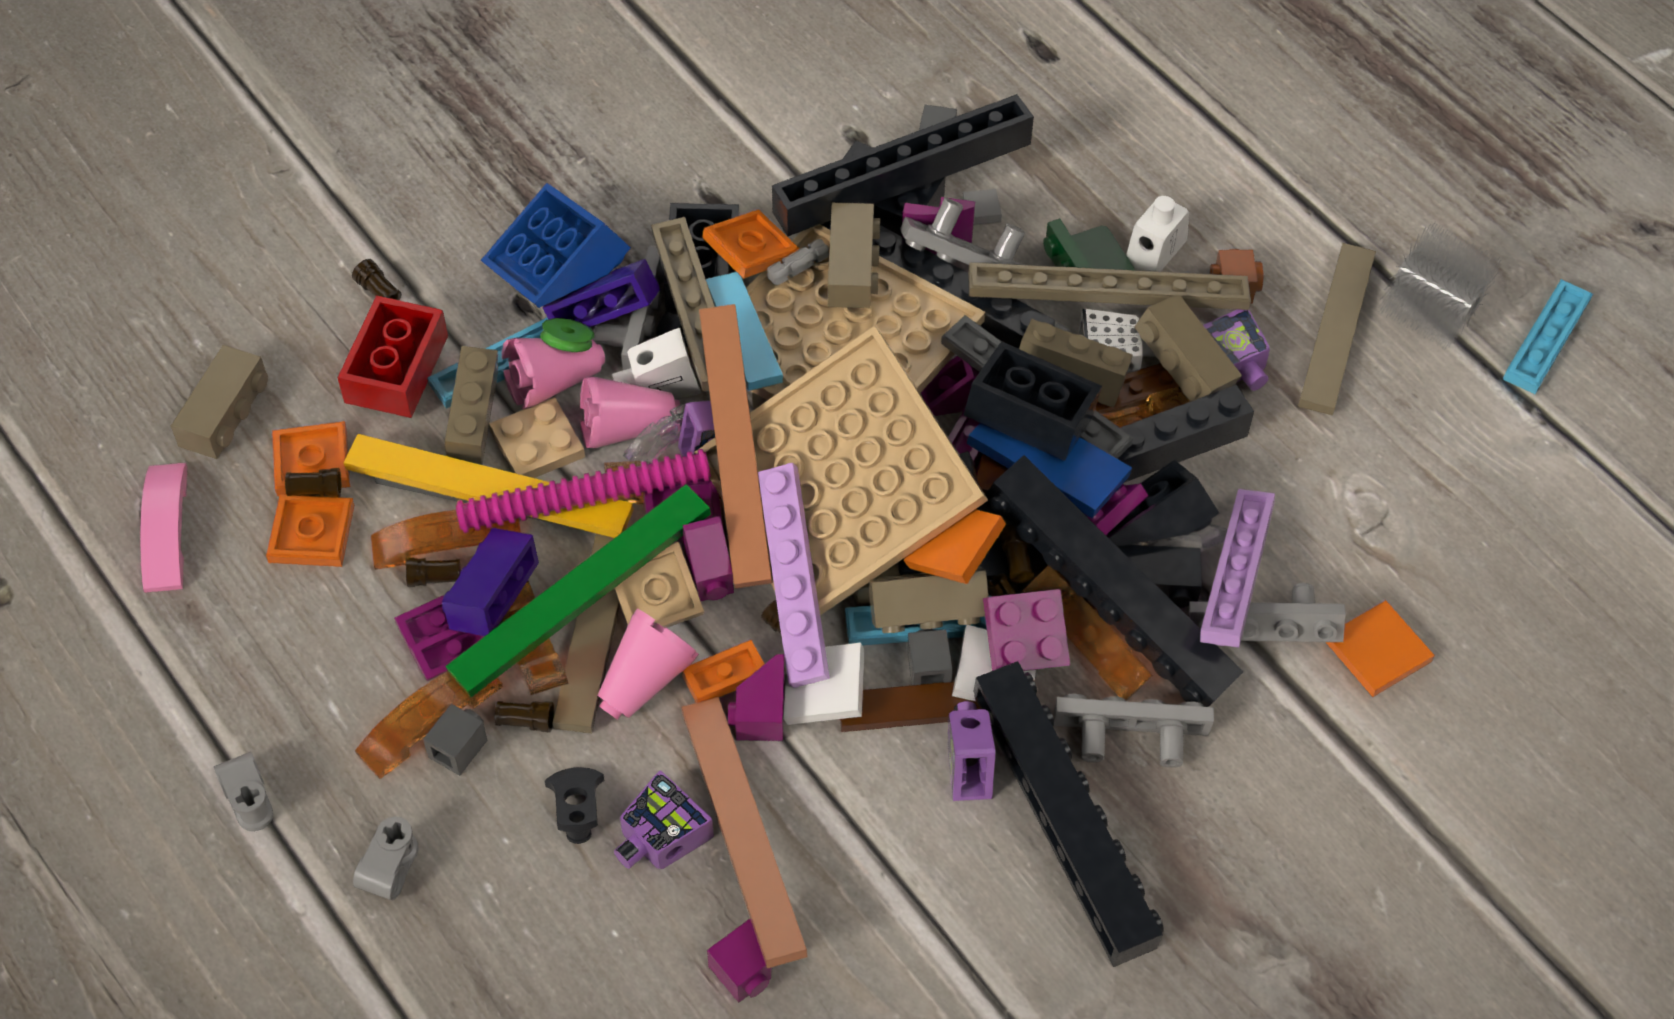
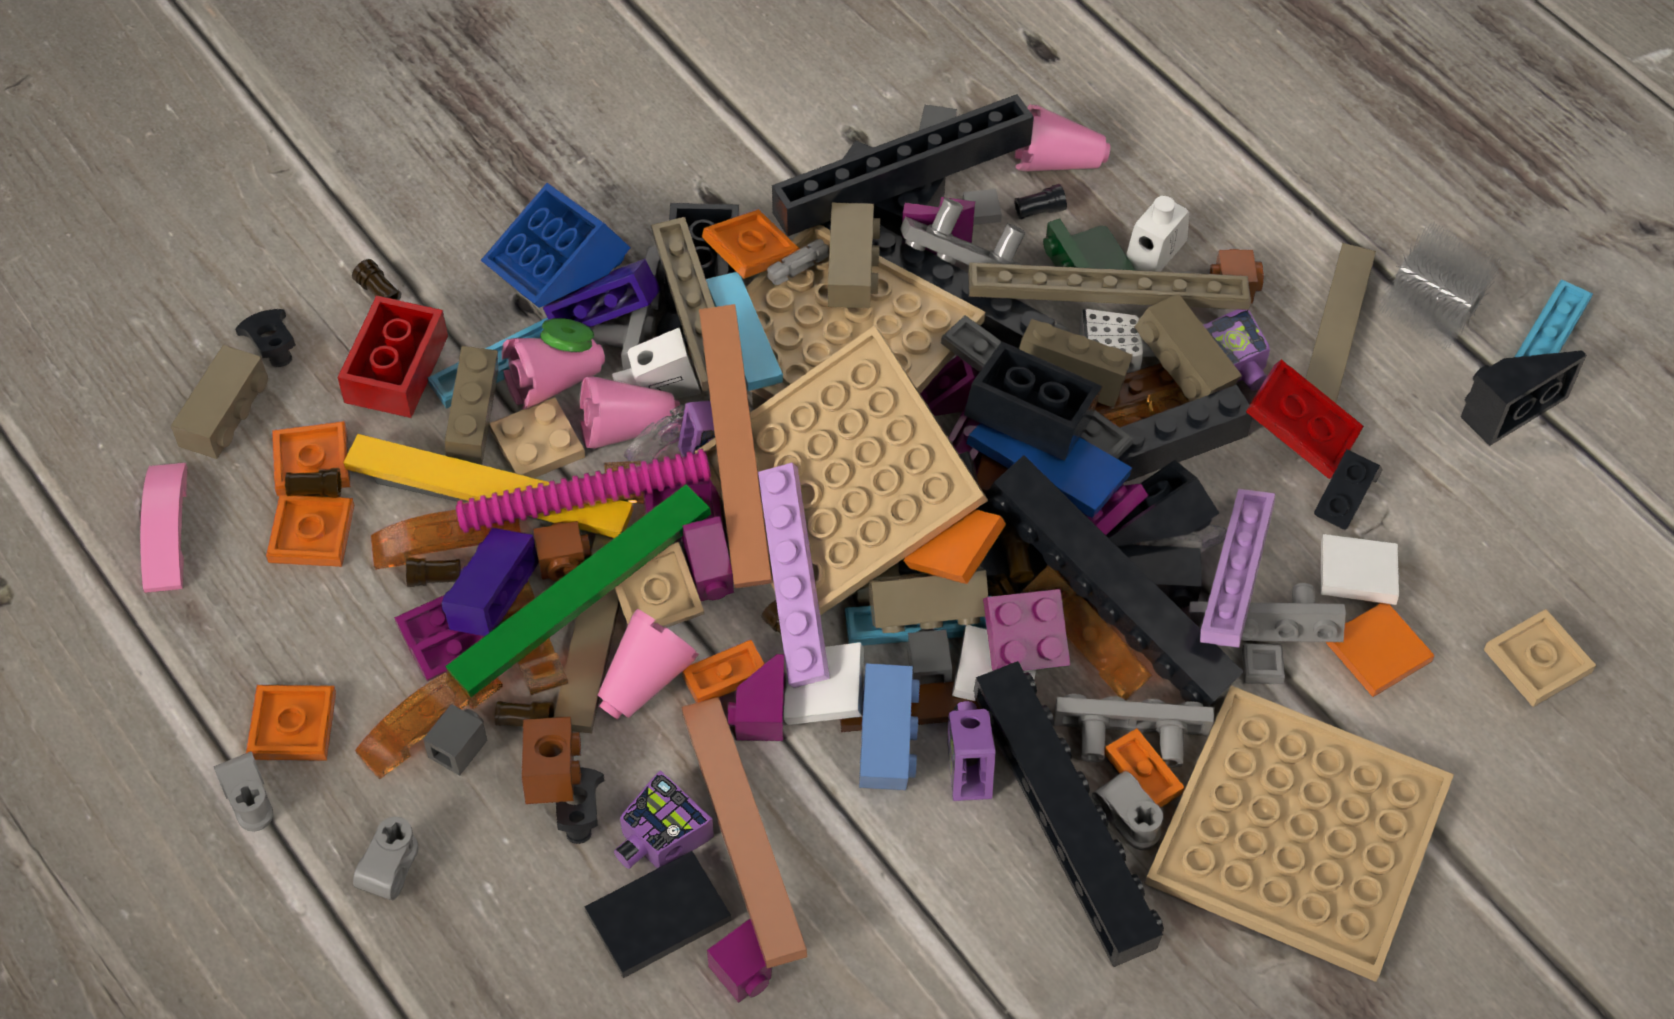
none -> black piece [235,309,296,367]
none -> orange tile [246,685,336,761]
none -> dark orange brick [522,717,581,804]
none -> dark orange brick [533,521,591,582]
none -> black tile [584,851,731,978]
none -> medium blue brick [859,663,919,790]
none -> black pin [1014,184,1067,219]
none -> bright pink cone [1015,104,1110,171]
none -> light grey piece [1092,771,1163,850]
none -> orange plate [1105,728,1184,808]
none -> tan plate [1145,685,1454,982]
none -> light grey tile [1242,644,1285,684]
none -> red tile [1246,359,1364,479]
none -> black bracket [1314,449,1383,530]
none -> white tile [1321,534,1399,605]
none -> black slope [1461,350,1587,446]
none -> tan plate [1484,609,1596,707]

